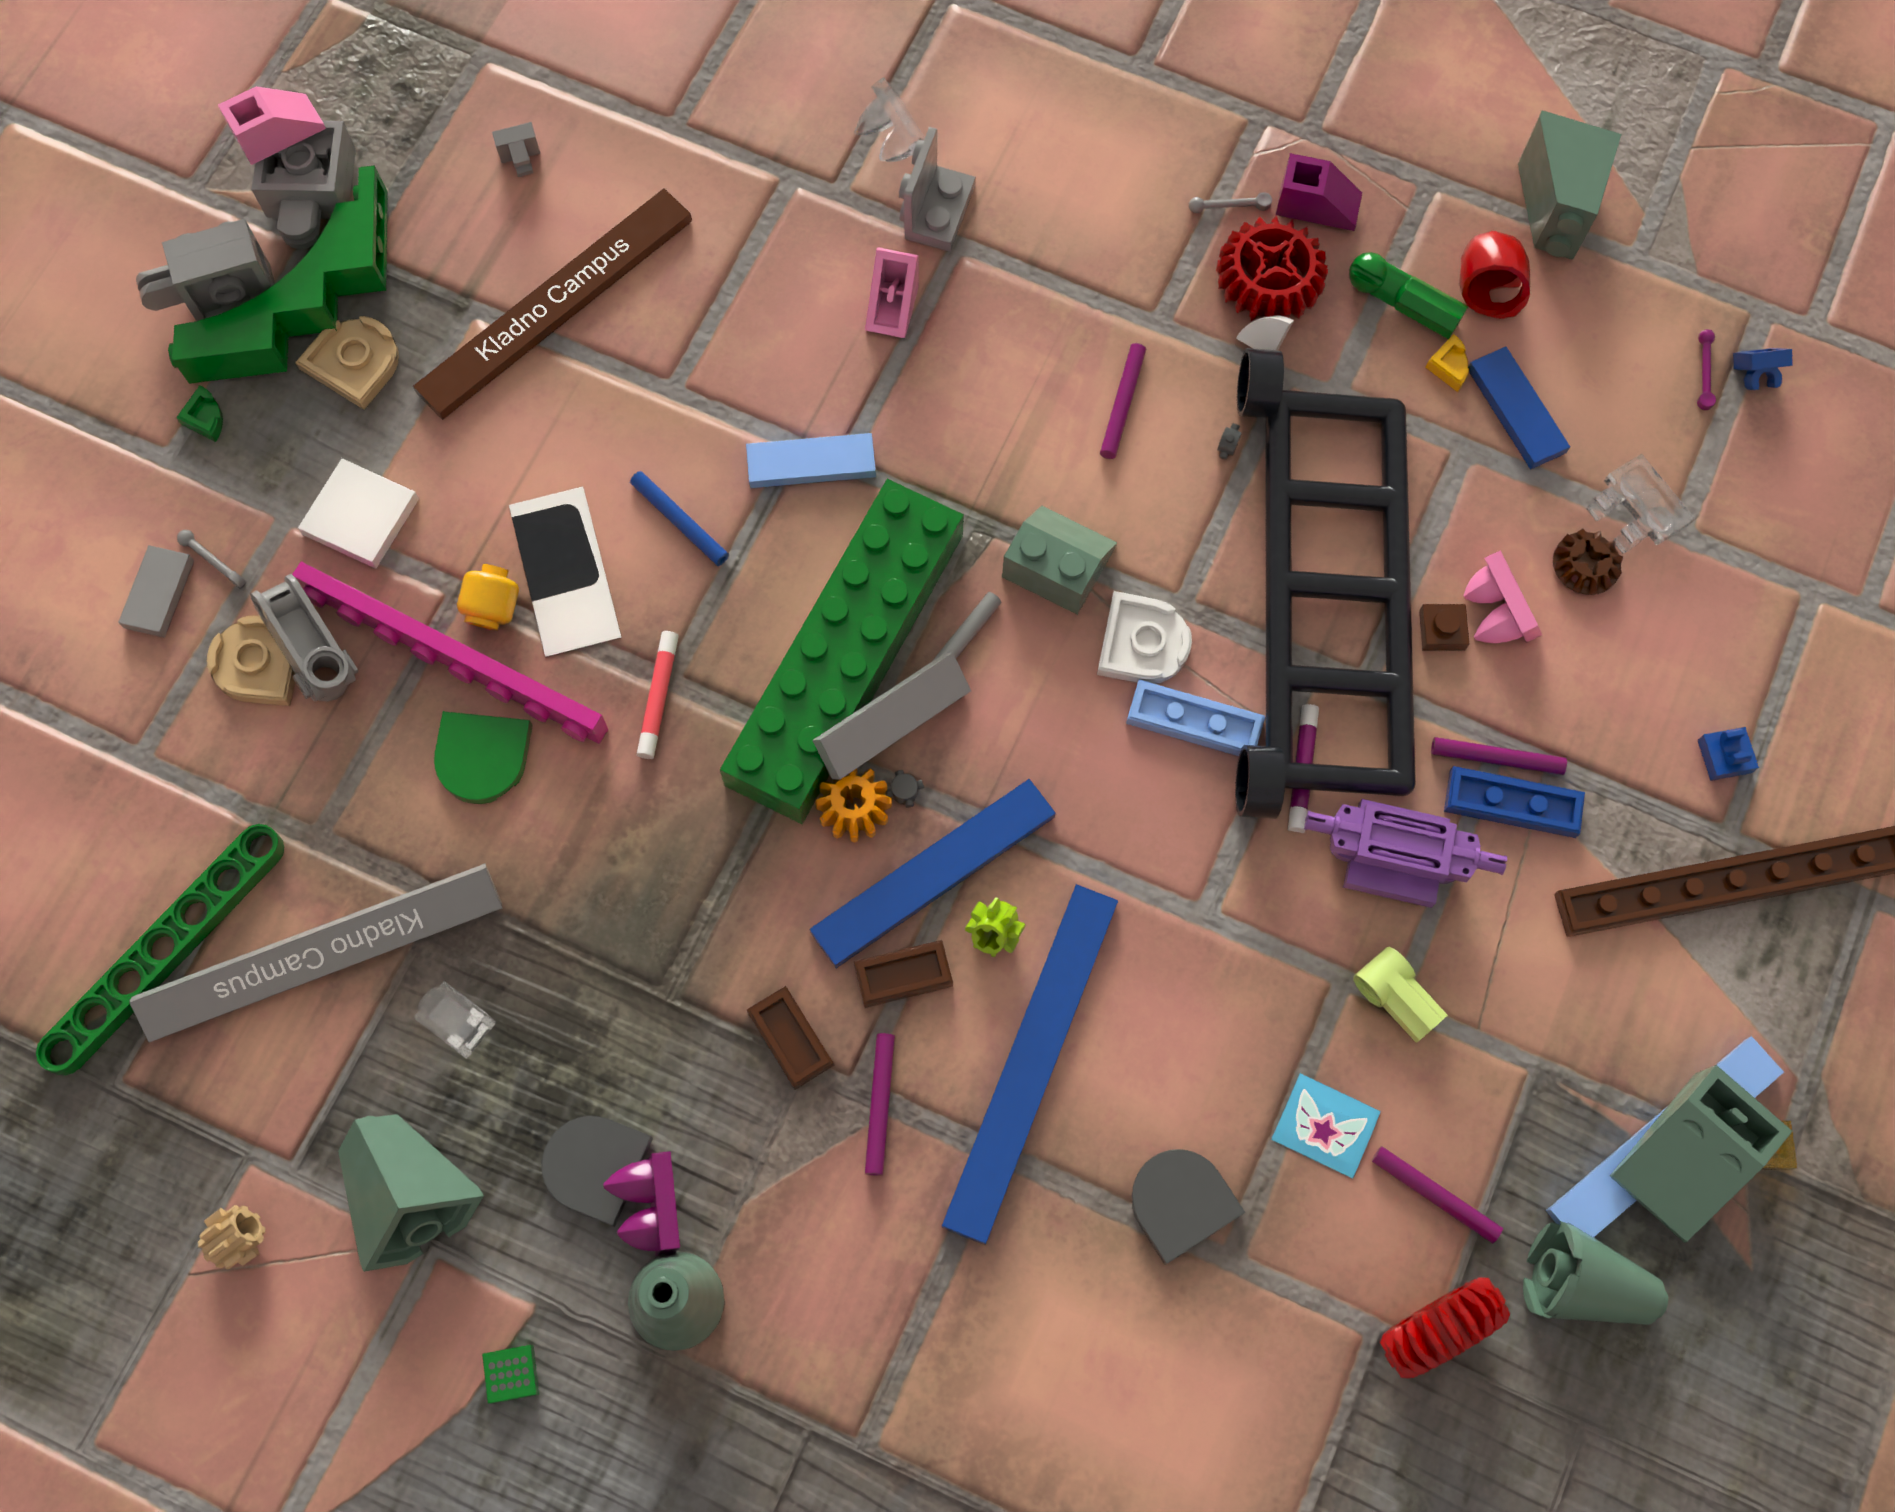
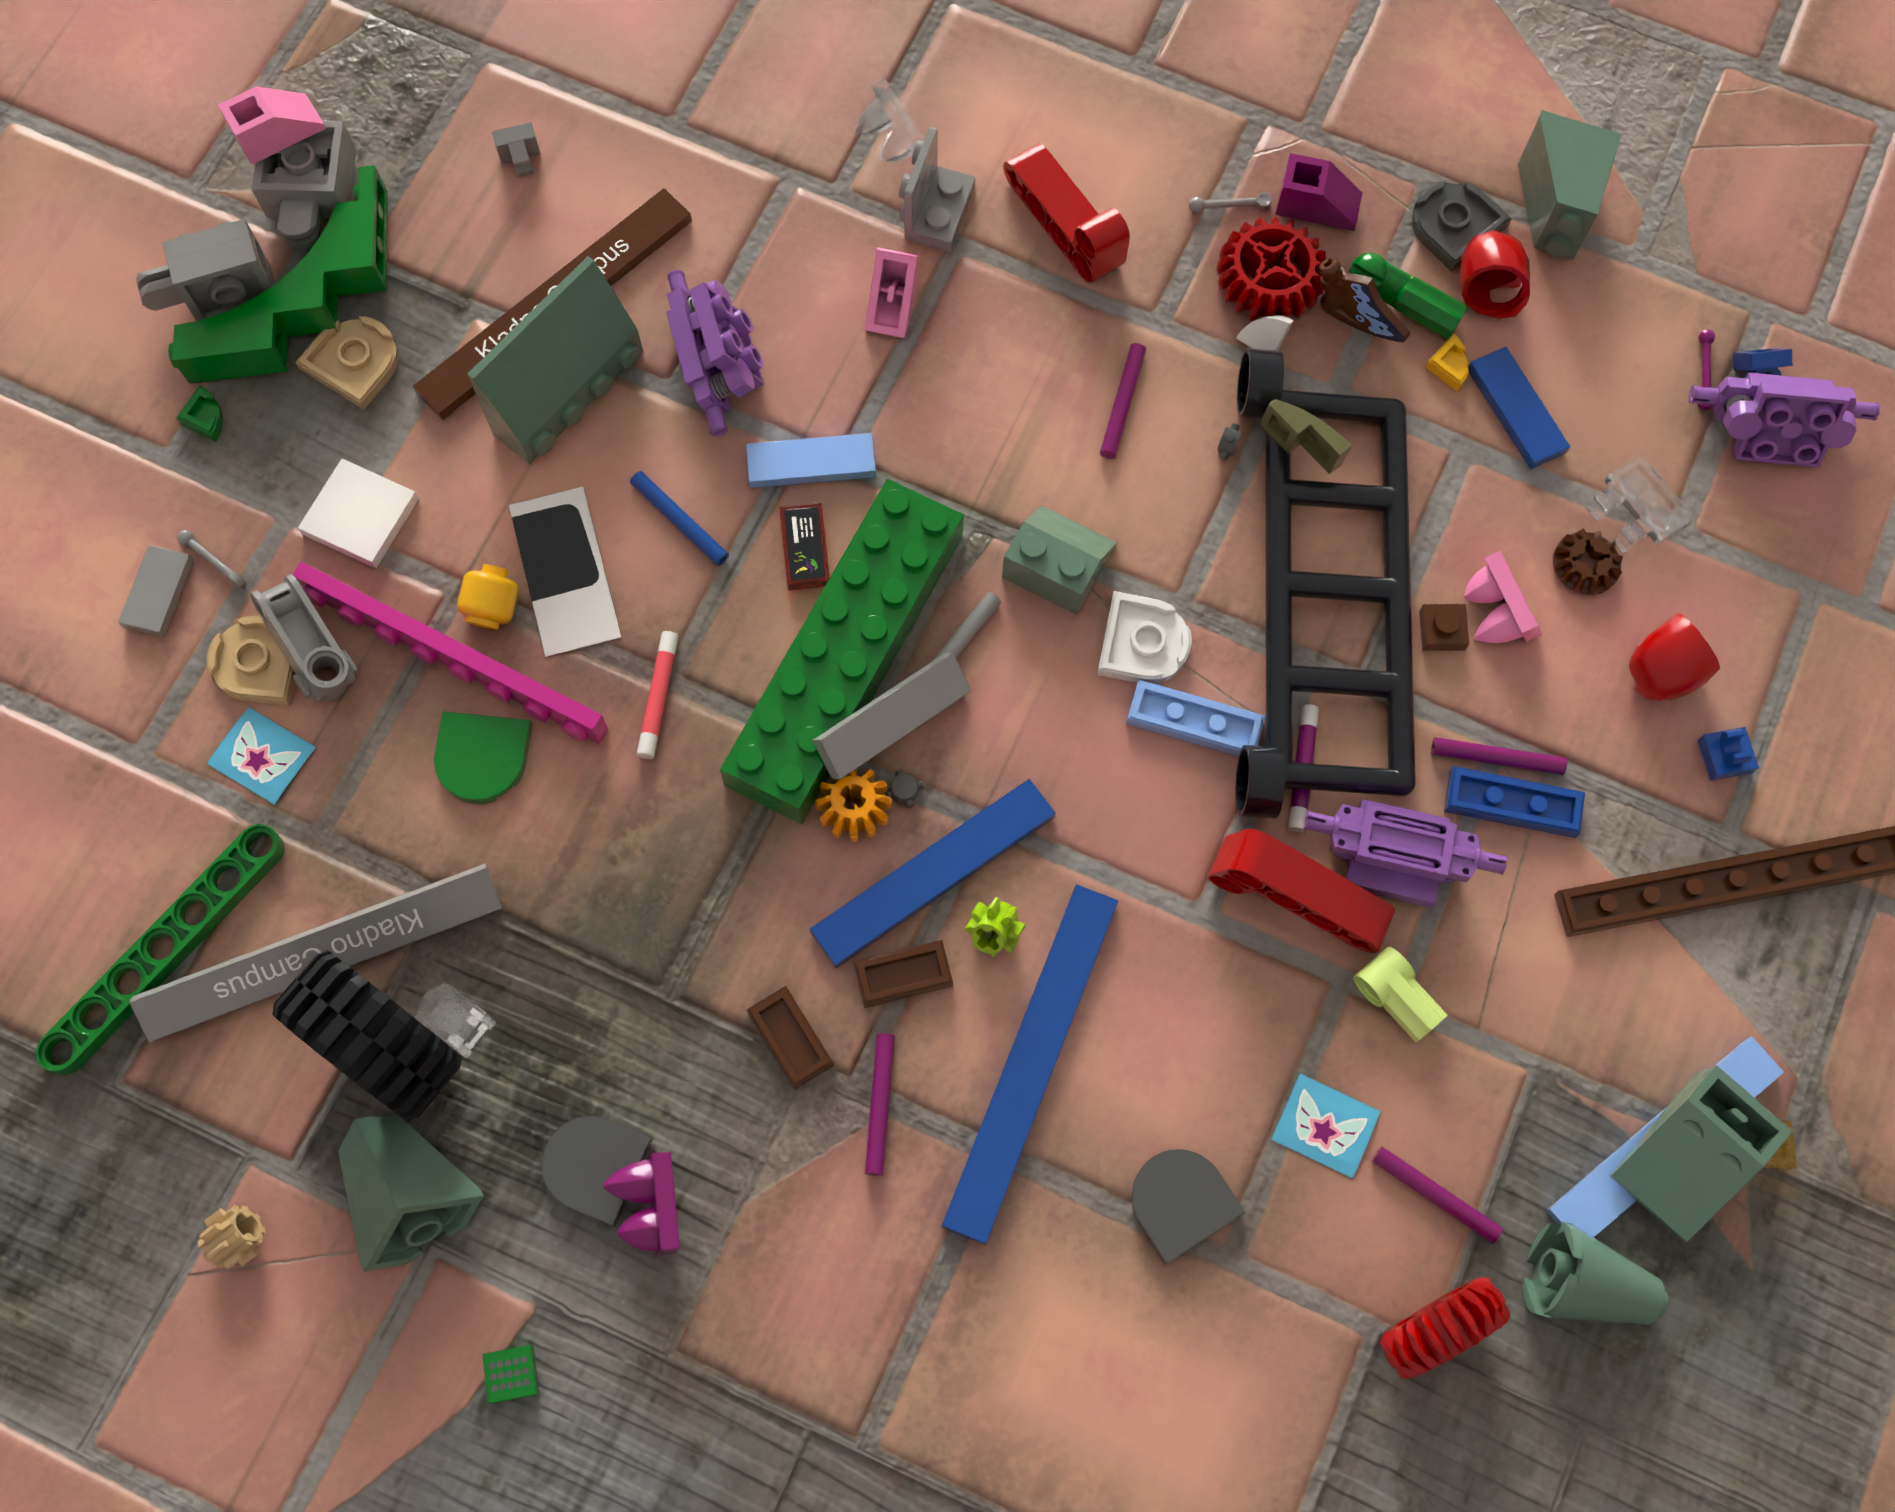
sand green cone [628,1252,725,1351] -> none
none -> medium azure sticker [207,707,316,805]
none -> black tyre [272,950,462,1121]
none -> sand green slope [467,256,643,464]
none -> medium lavender piece [666,270,764,437]
none -> tile [779,503,830,591]
none -> red beam [1003,143,1130,283]
none -> red beam [1208,829,1395,953]
none -> olive slope [1260,399,1352,475]
none -> reddish brown arm [1319,258,1410,343]
none -> dark grey tile [1412,181,1512,272]
none -> red piece [1629,613,1720,702]
none -> medium lavender piece [1688,373,1880,467]

